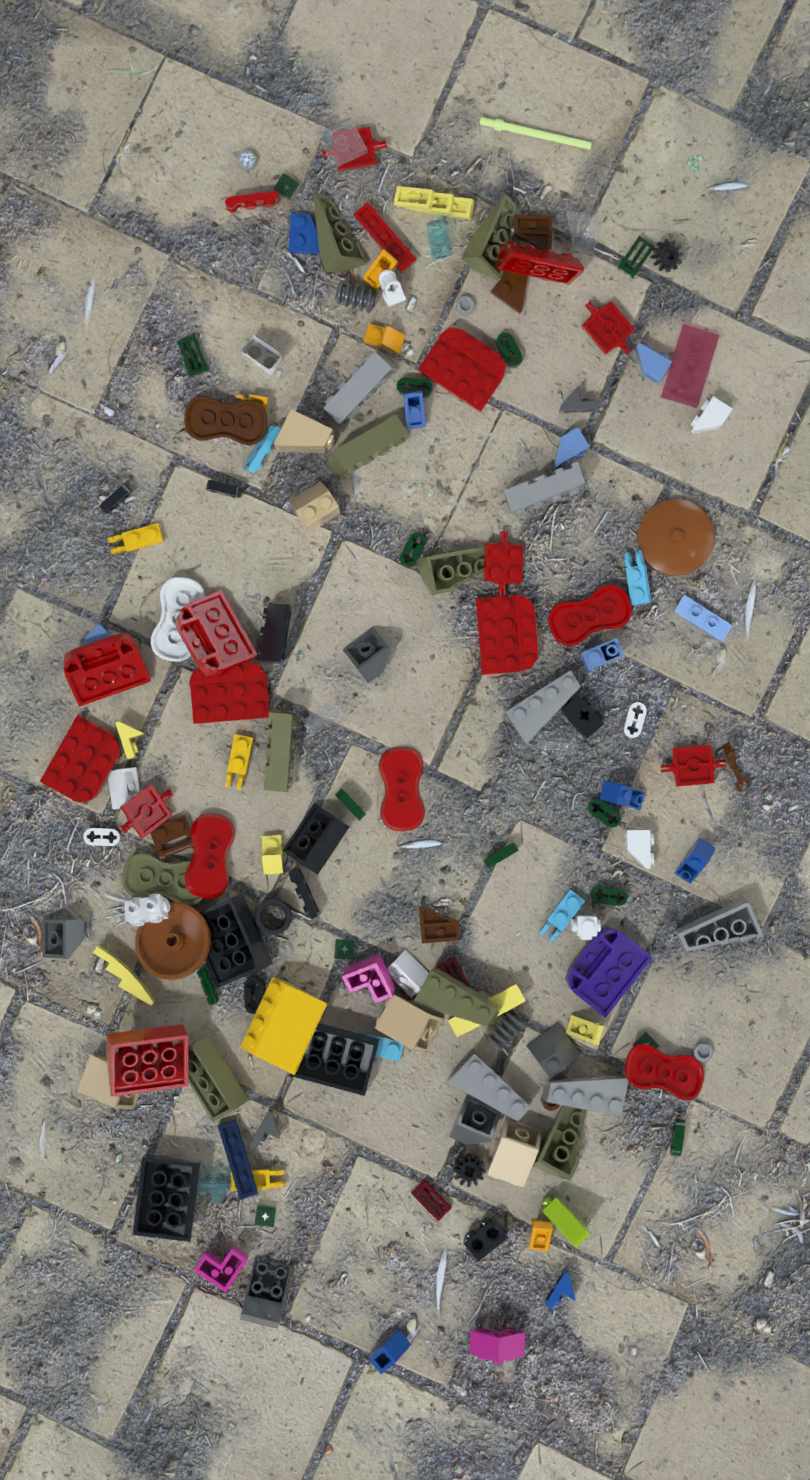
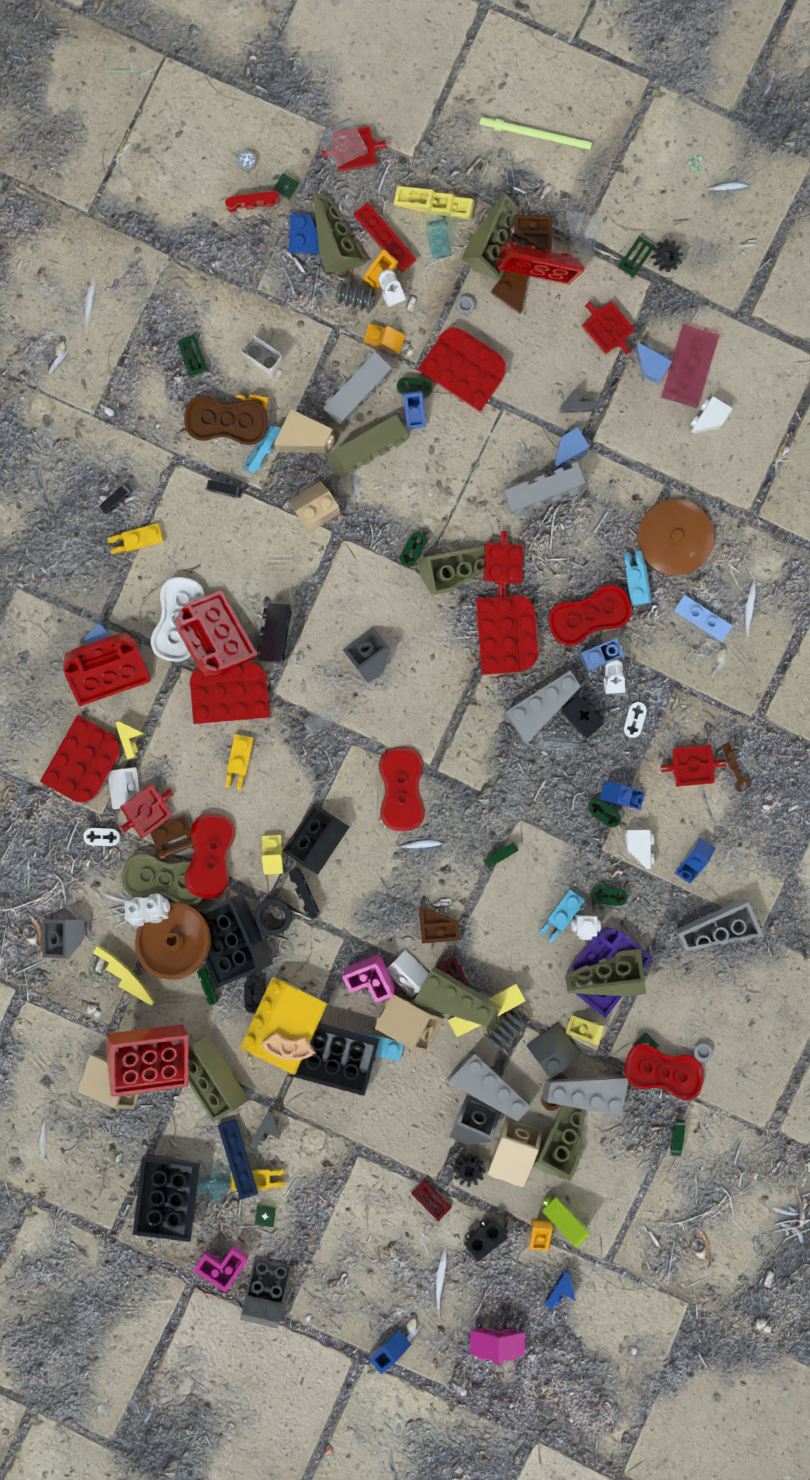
olive wedge [264,712,297,792] -> none
clear green tile [334,939,355,960] -> none
dark green beam [335,788,367,821] -> none
dark green beam [496,332,523,368] -> none
none -> light nougat tile [261,1032,316,1060]
none -> olive wedge [565,949,646,996]
none -> white piece [604,660,625,694]

